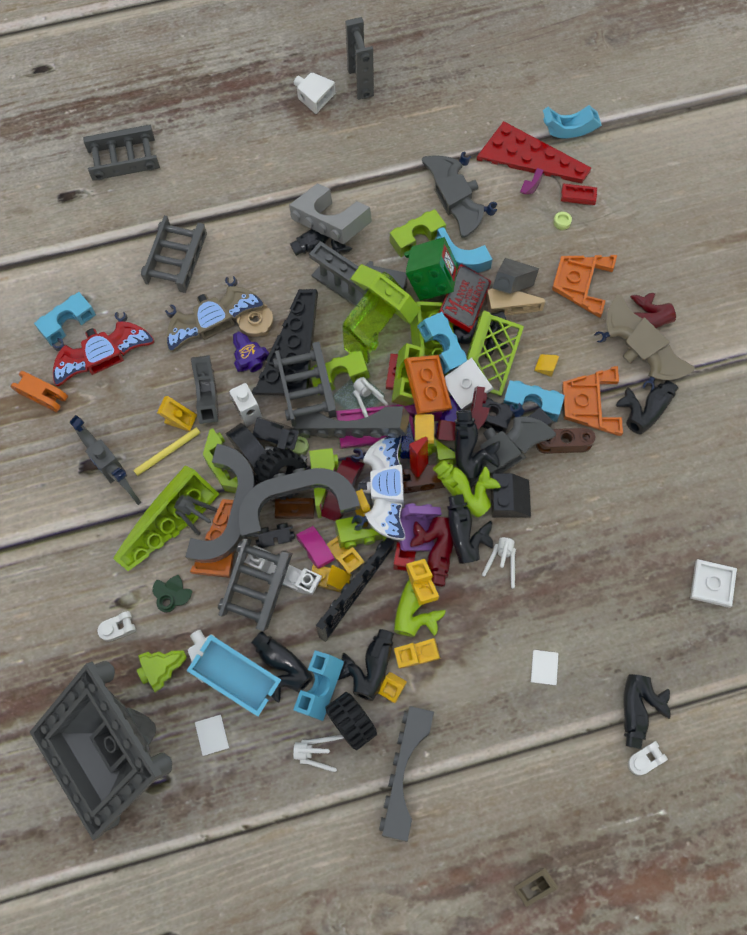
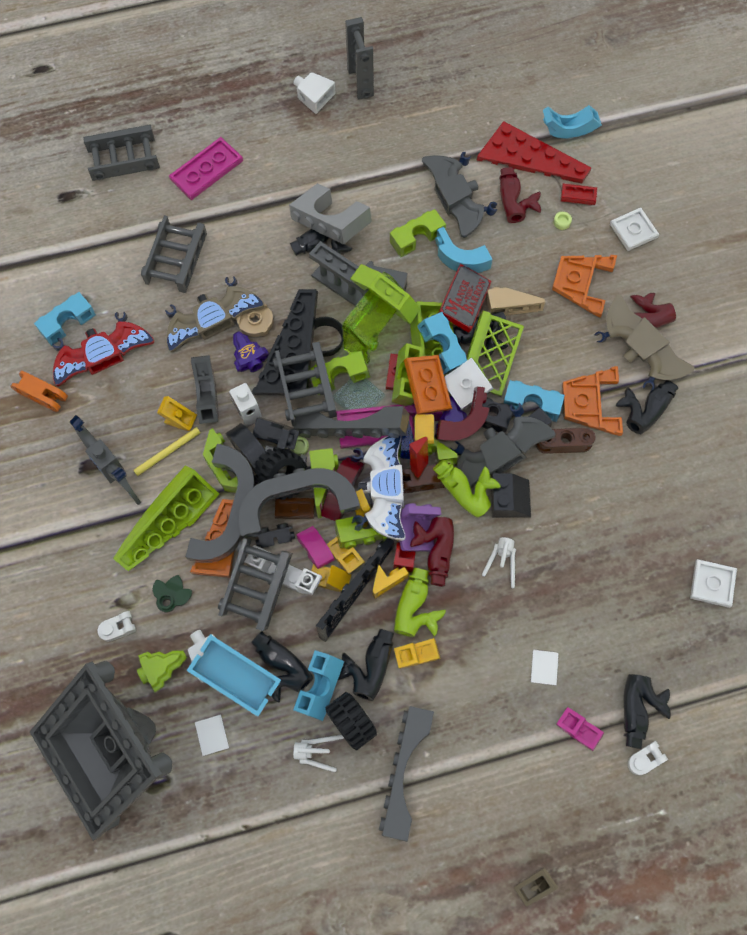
dark grey plant [174,495,218,535] -> none
white plant [353,377,388,418] -> none
yellow slope [378,672,407,703] -> none
green container [404,237,458,301] -> none
yellow slope [406,559,439,605] -> none
black piece [447,494,493,564] -> none
black piece [455,410,500,478] -> none
dark grey slope [493,258,539,294] -> none
magenta slope [520,168,544,194] -> none
yellow slope [534,354,559,377] -> none
none -> dark pink tile [169,137,243,200]
none -> black tyre [312,317,345,357]
none -> yellow slope [372,565,409,599]
none -> dark red piece [499,167,541,223]
none -> dark pink slope [556,707,604,751]
none -> white plate [610,208,659,251]

